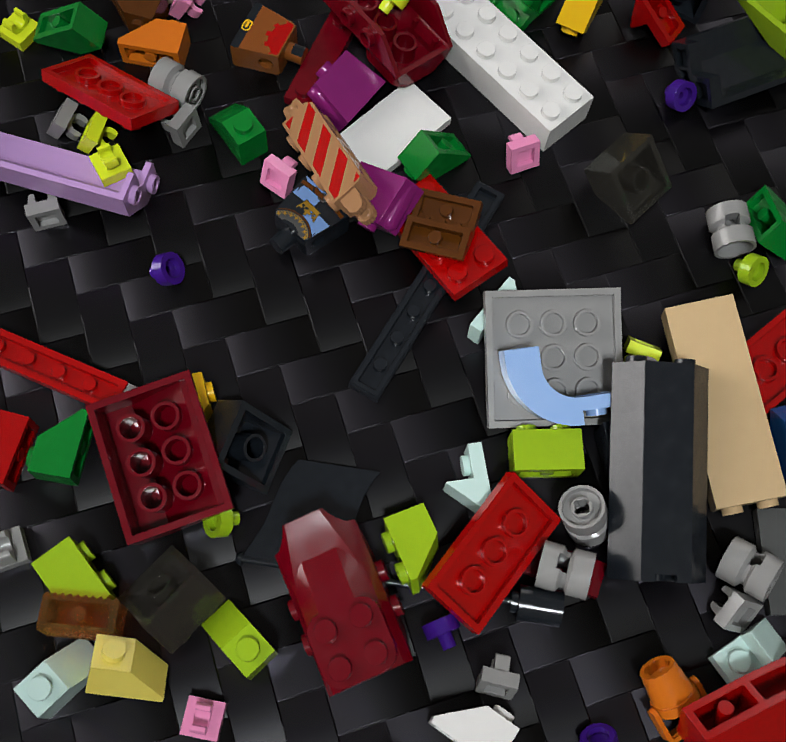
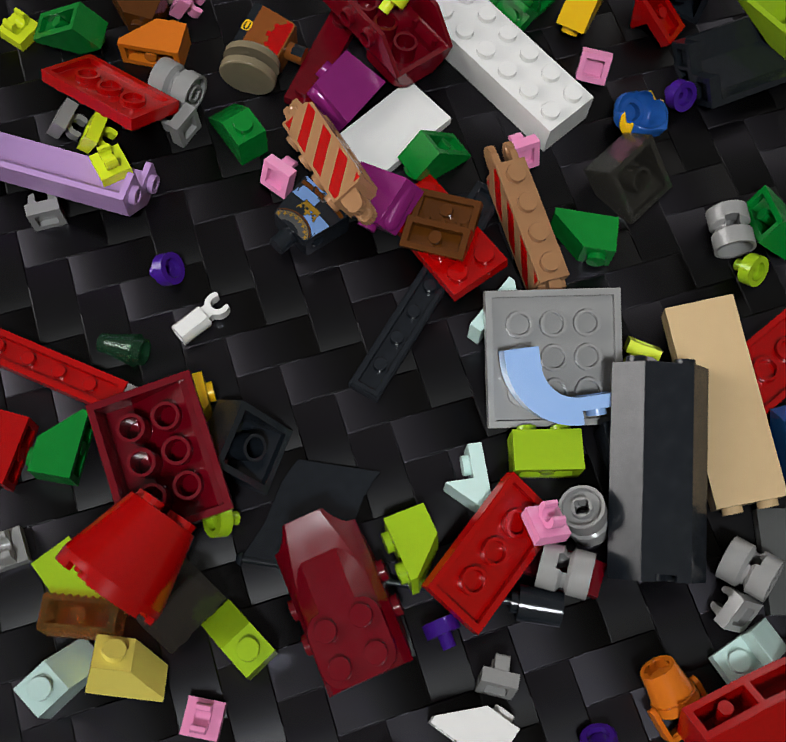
none -> red cone [55,488,196,626]
none -> clear green cone [96,333,151,367]
none -> white bar [171,292,231,345]
none -> dark tan head [219,40,281,95]
none -> medium nougat hinge [484,141,570,290]
none -> bright pink tile [520,499,572,546]
none -> green slope [550,207,619,267]
none -> bright pink tile [575,47,613,86]
none -> blue hair [613,90,668,139]

